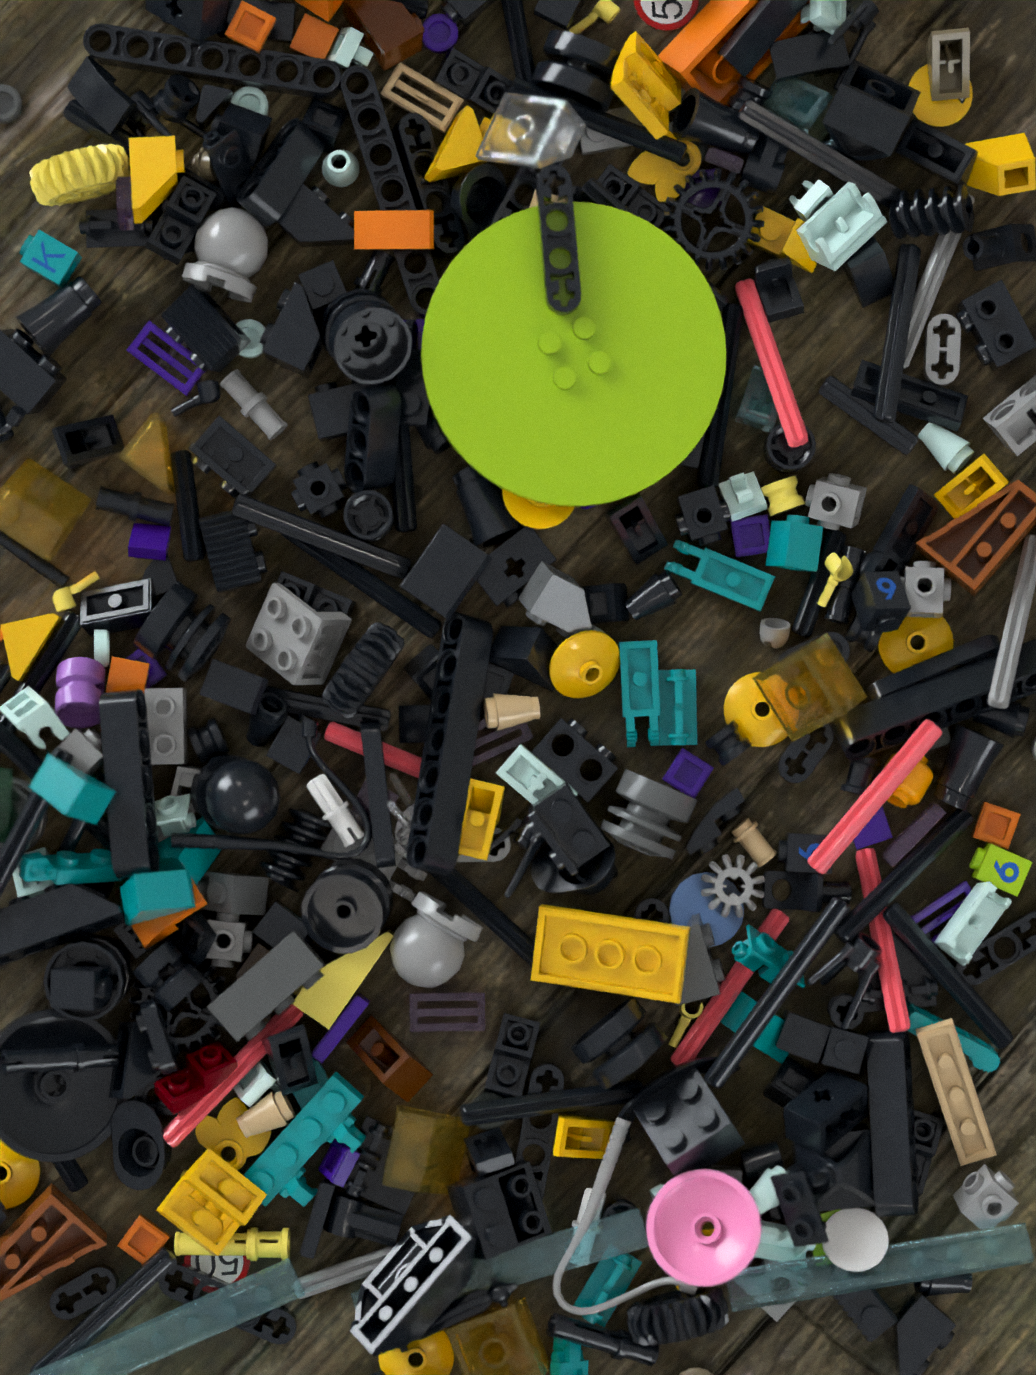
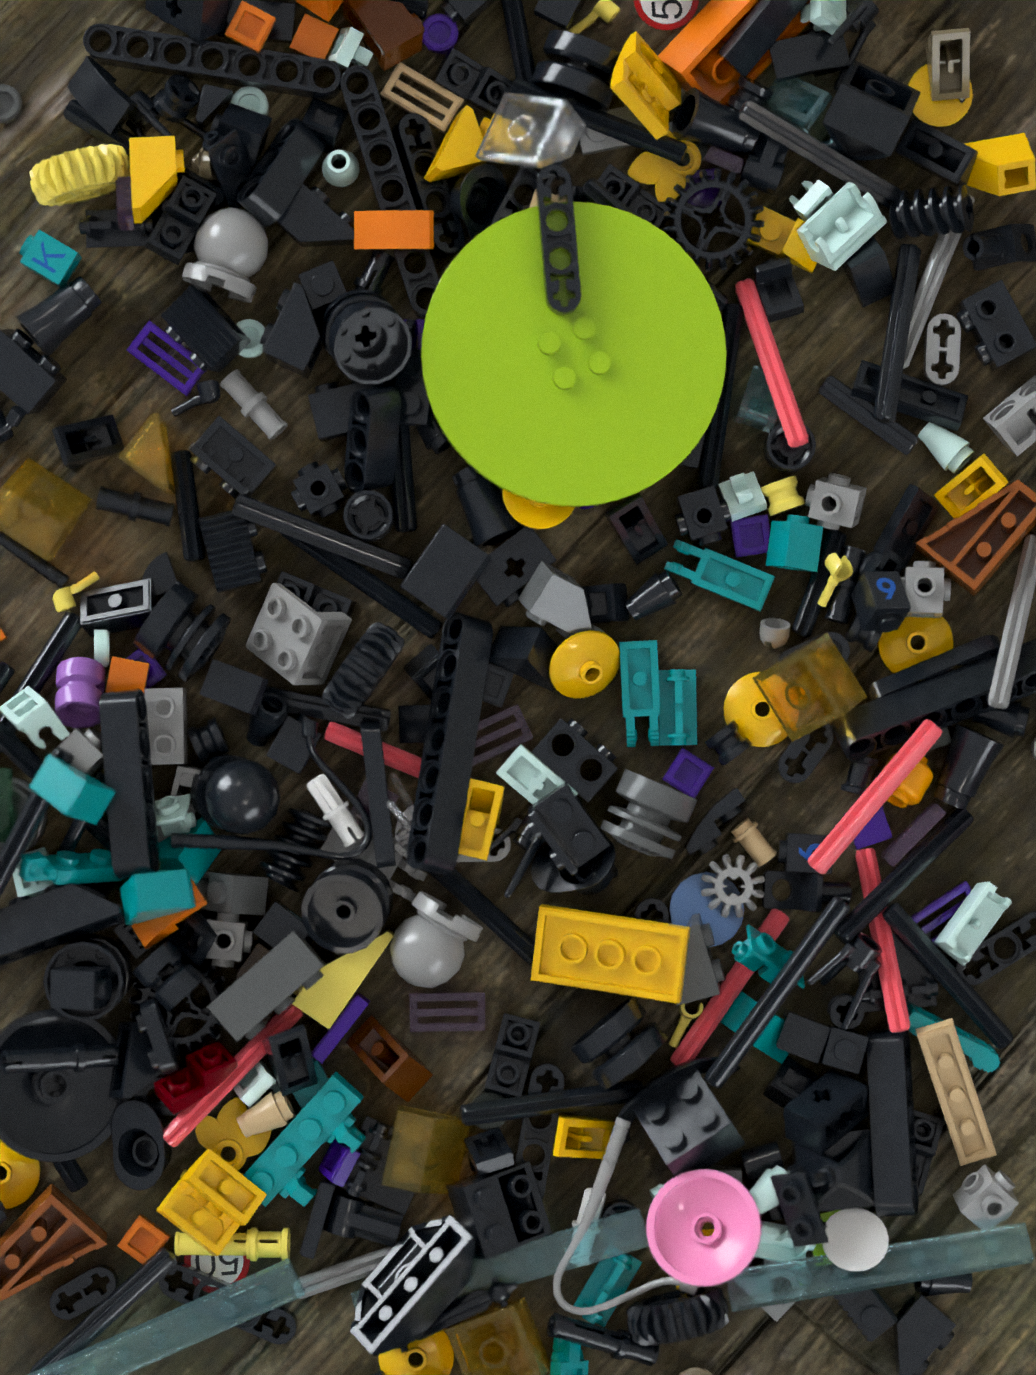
yellow slope [0,613,62,682] -> none
dark purple tile [128,523,171,561] -> none
tan cone [484,693,540,731] -> none
lime brick [969,843,1033,897] -> none
orange tile [971,801,1020,849] -> none

